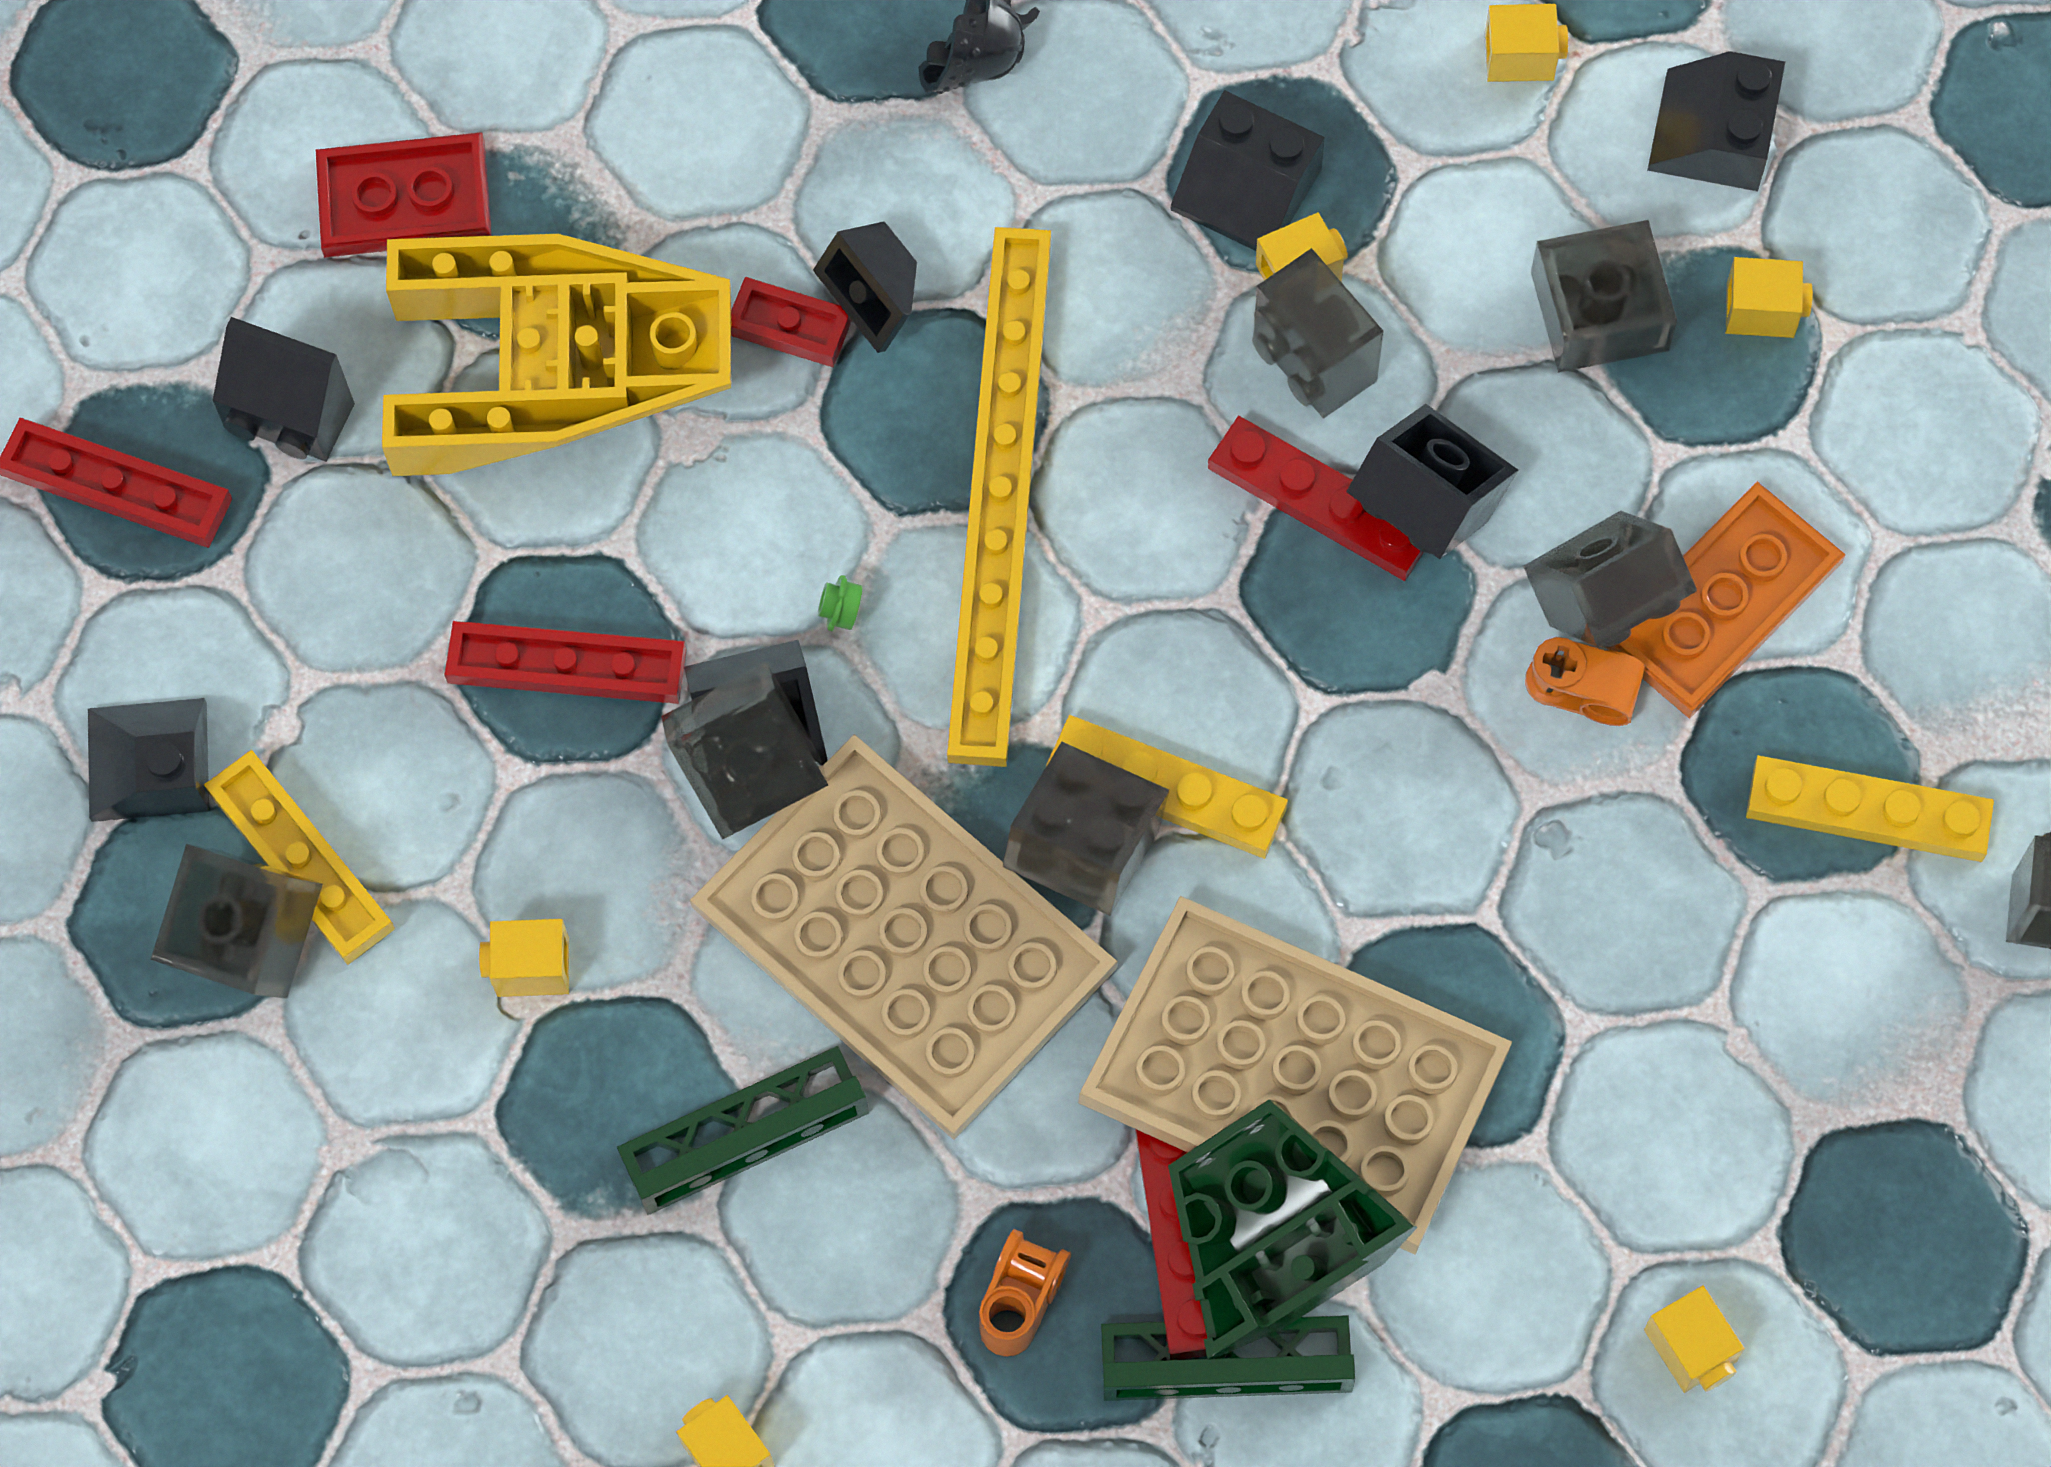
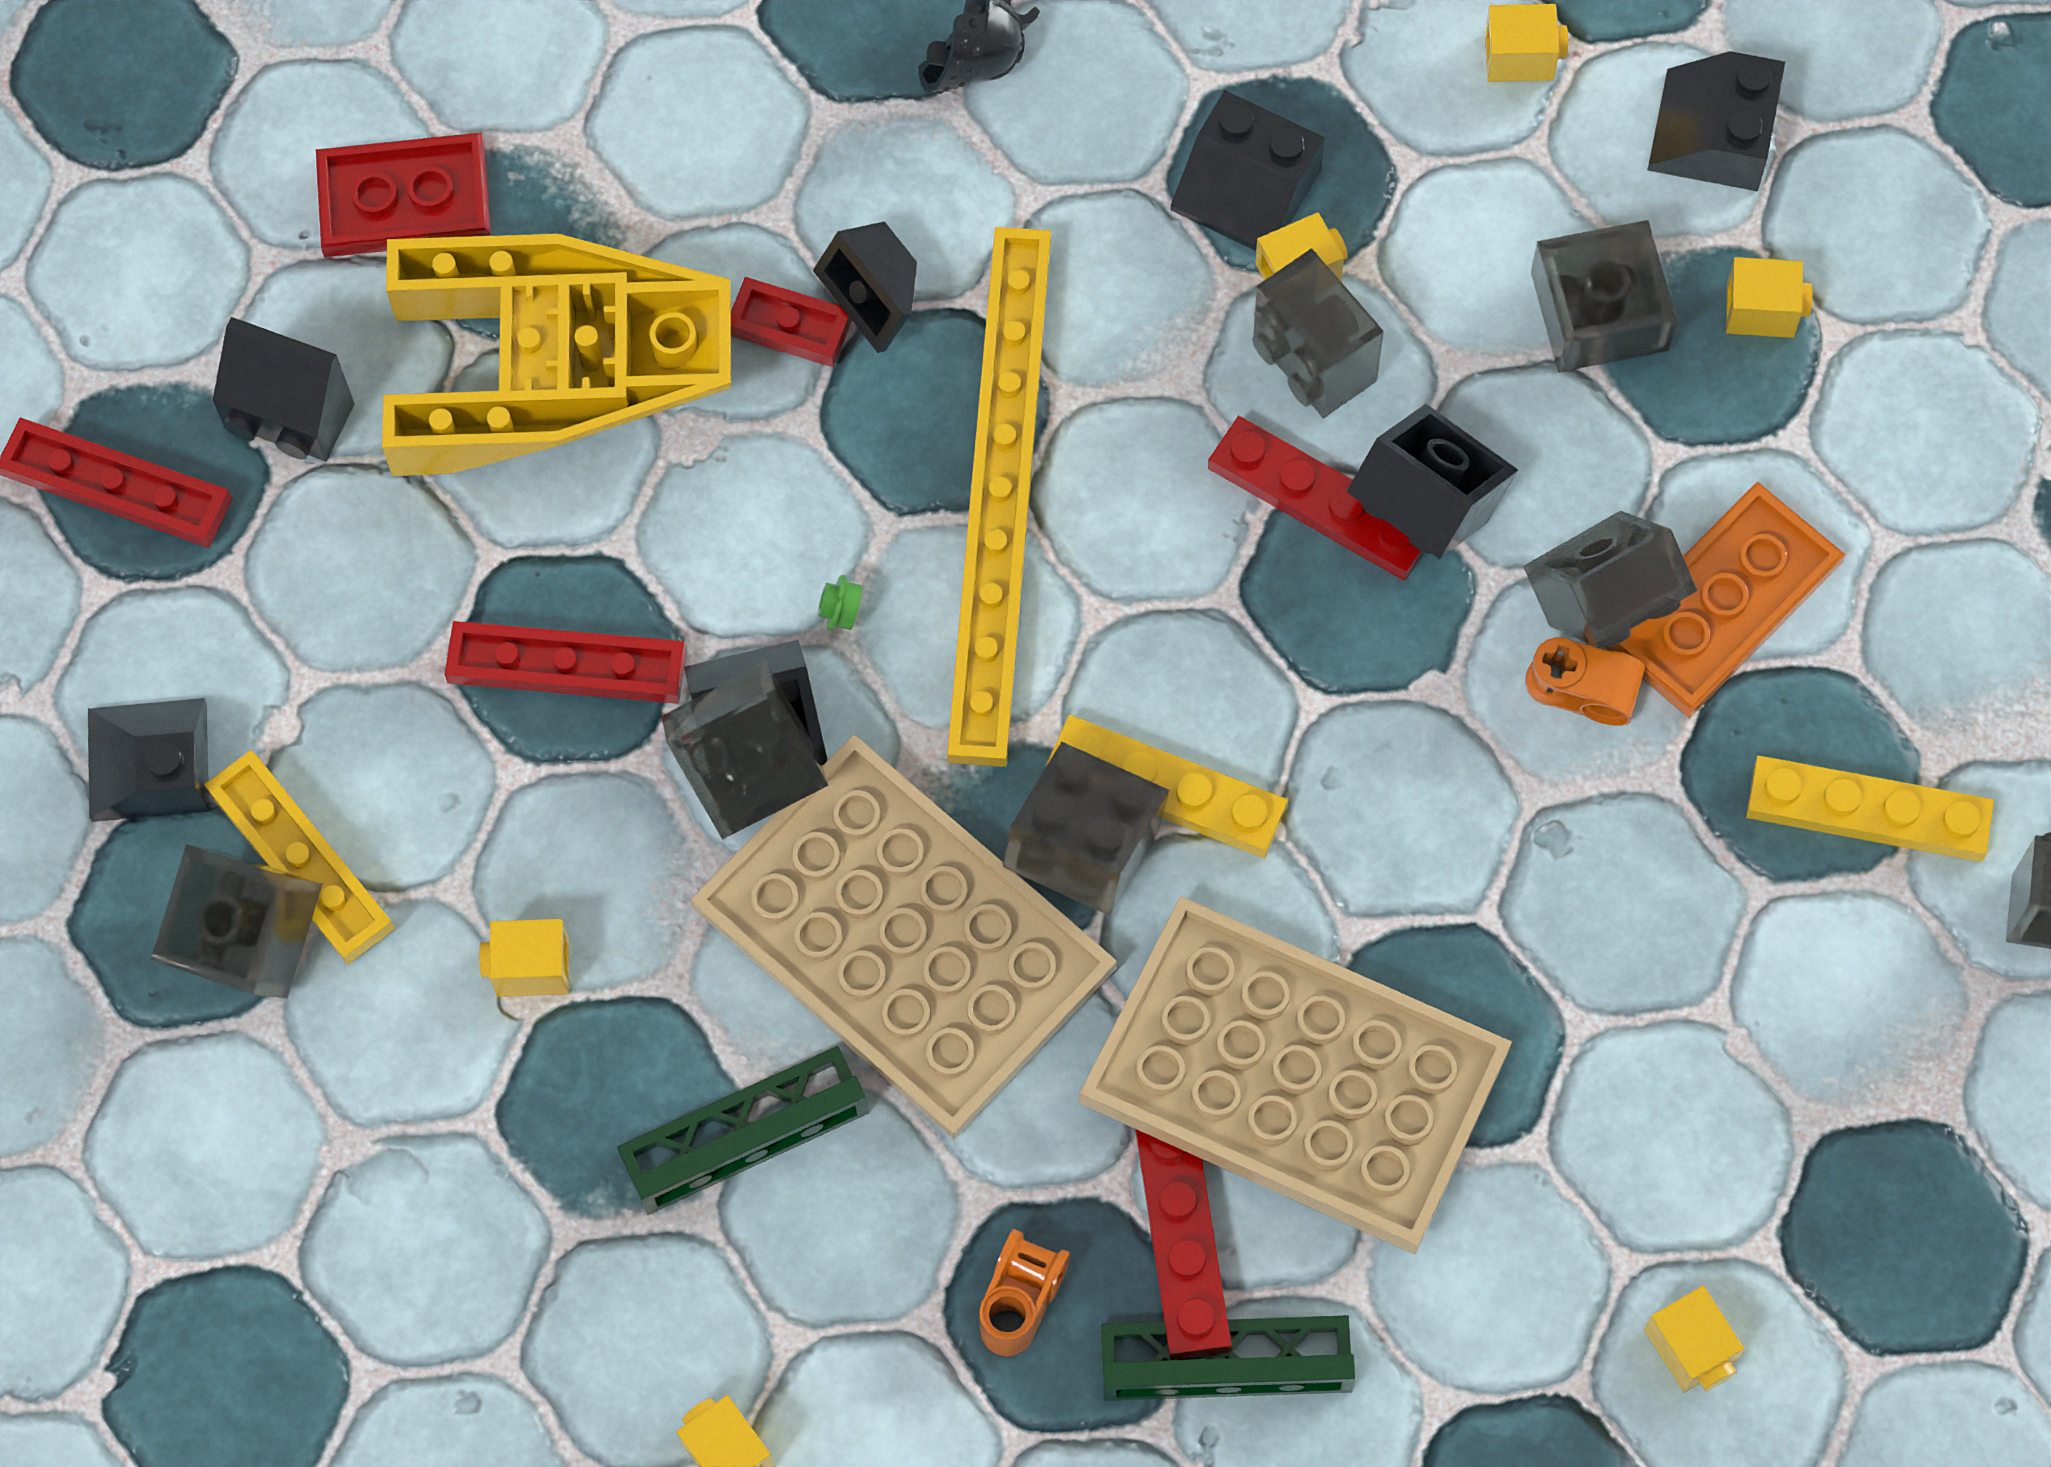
dark green wedge [1168,1099,1417,1359] -> none

